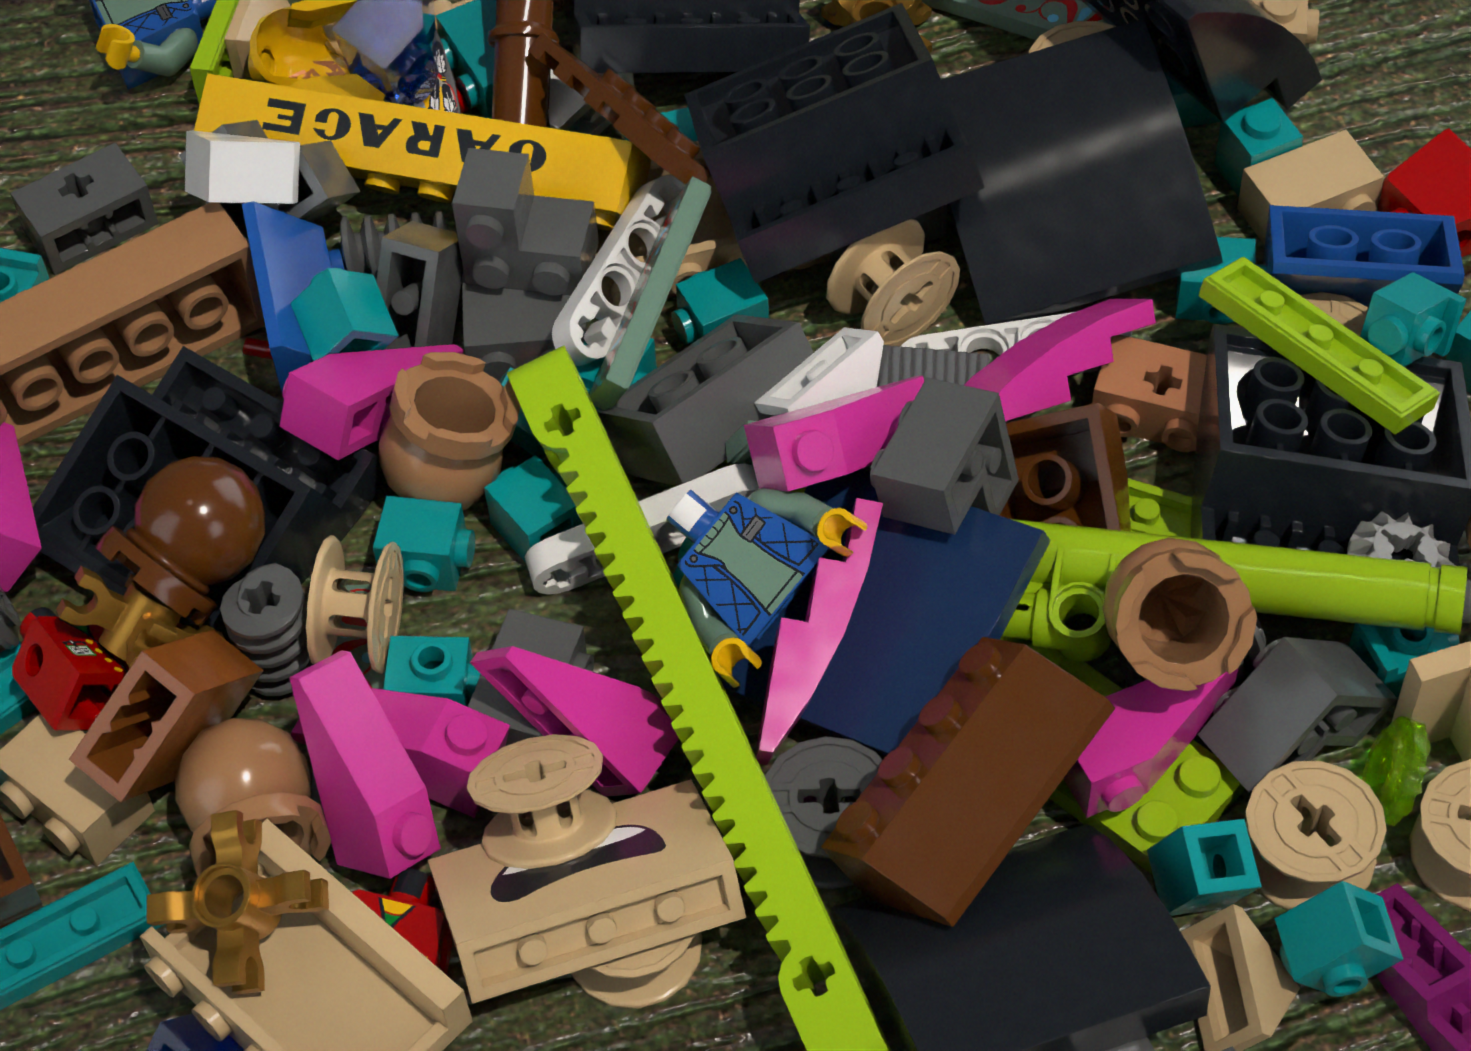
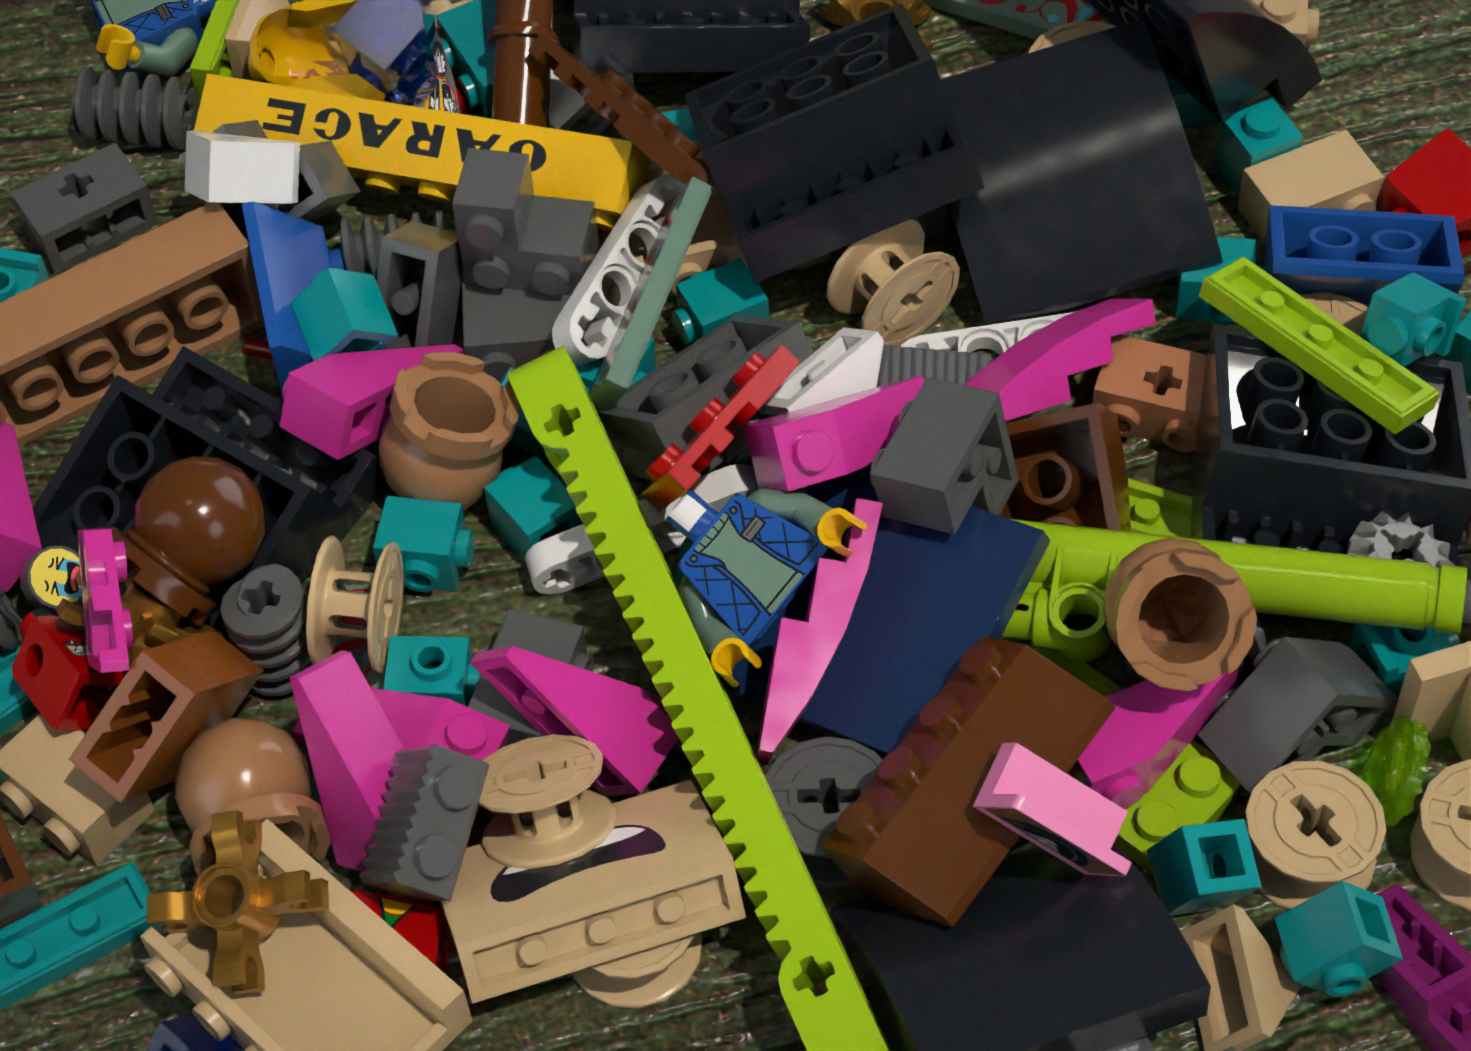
none -> tile [20,546,83,612]
none -> dark grey piece [71,67,200,150]
none -> dark pink wing [77,528,133,673]
none -> dark grey brick [359,745,489,902]
none -> red wing [641,344,800,512]
none -> bright pink panel [973,743,1132,877]

